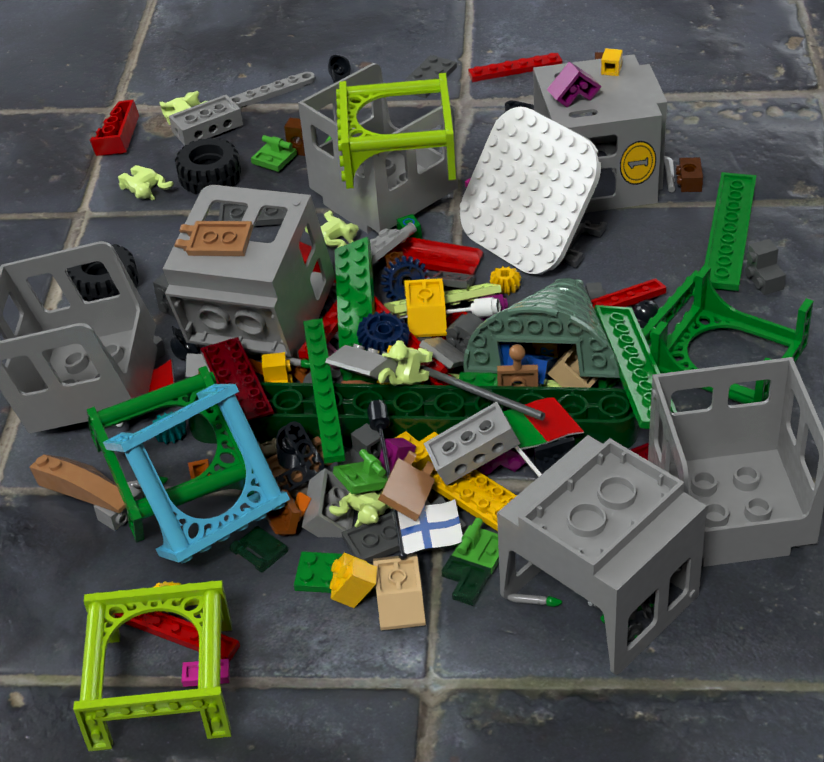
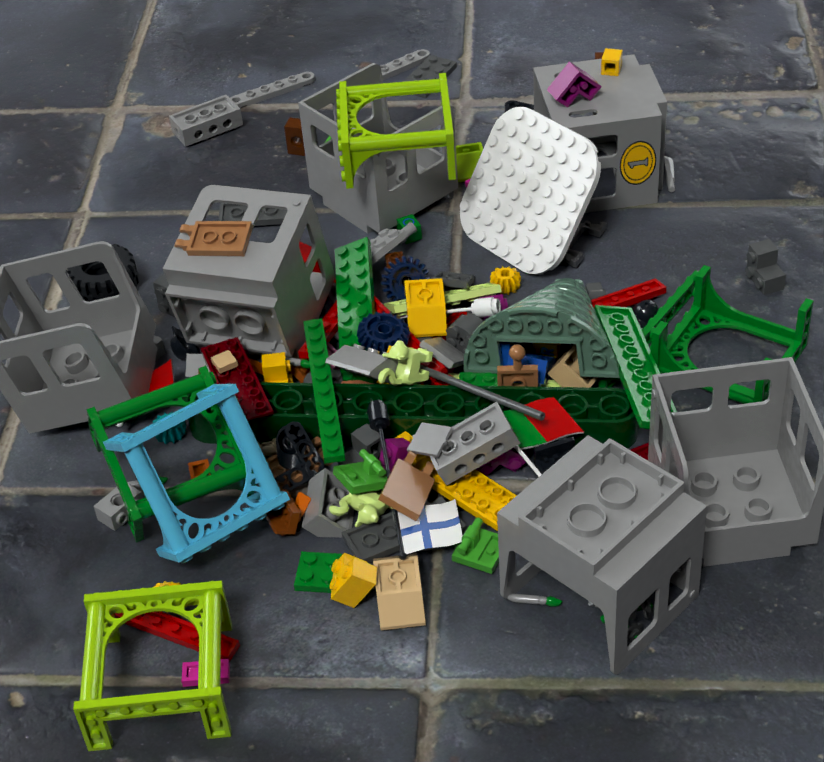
medium nougat wedge [29,454,126,513] -> none
red wedge [90,99,139,156] -> none
yellowish green animal [118,165,174,200] -> none
yellowish green animal [159,91,207,125] -> none
black tyre [175,137,241,194] -> none
clear green plate [230,526,288,573] -> none
bright green plate [251,135,297,172] -> none
yellowish green animal [305,211,359,248] -> none
black cap [328,54,351,83] -> none
red plate [378,237,483,275] -> none
clear green plate [441,555,491,606] -> none
red plate [468,53,562,82] -> none
reddish brown brick [676,157,703,192] -> none
green plate [704,172,757,291] -> none
none -> tan tile [211,350,238,374]
none -> light grey plate [366,49,430,85]
none -> light grey piece [407,422,453,457]
none -> lime slope [456,142,483,182]

